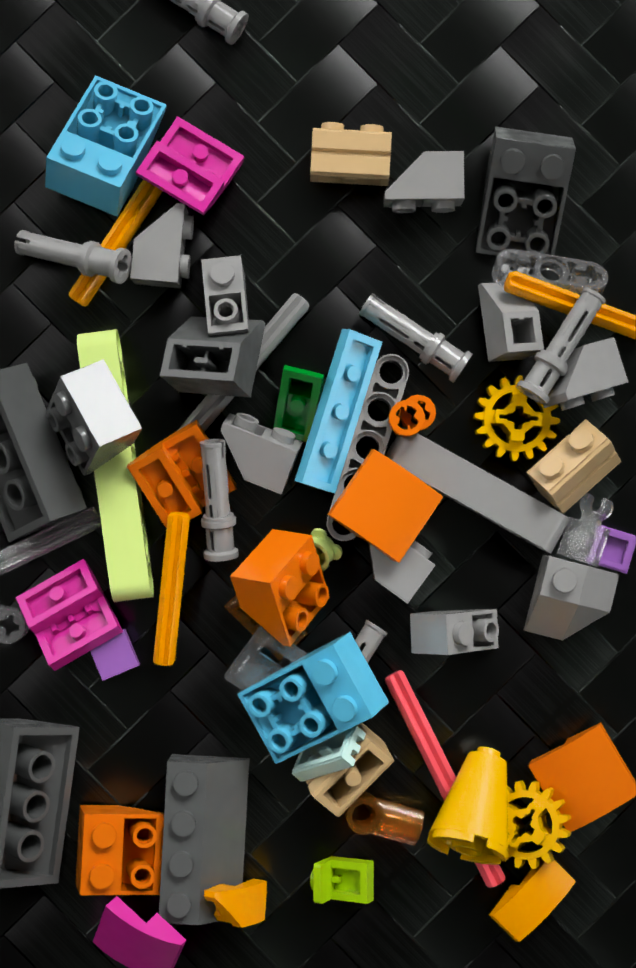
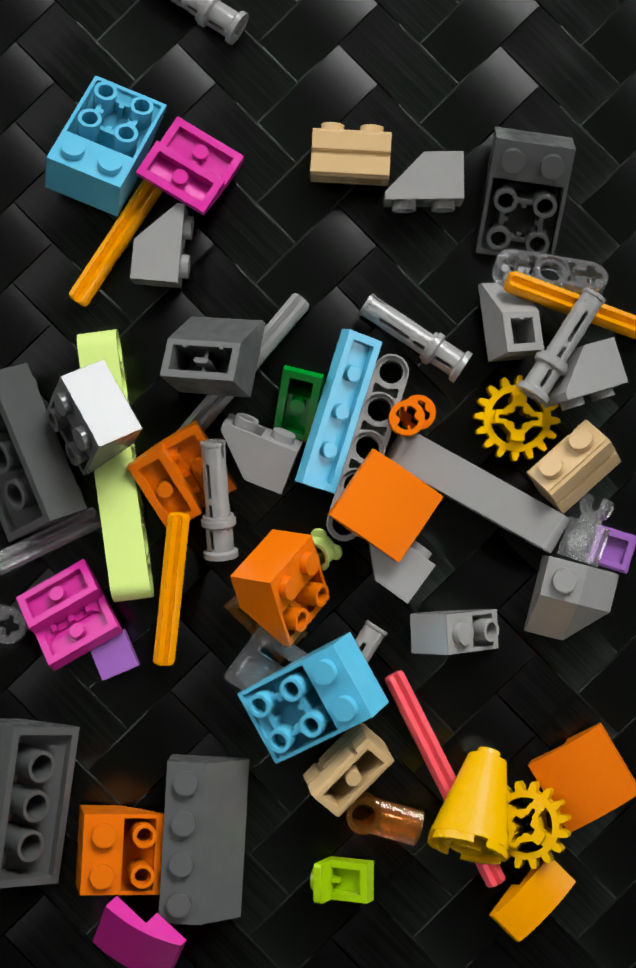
light grey pin [14,230,132,284] -> none
light grey slope [201,255,249,336] -> none
light orange slope [204,879,267,928] -> none
light aqua tile [292,725,366,782] -> none

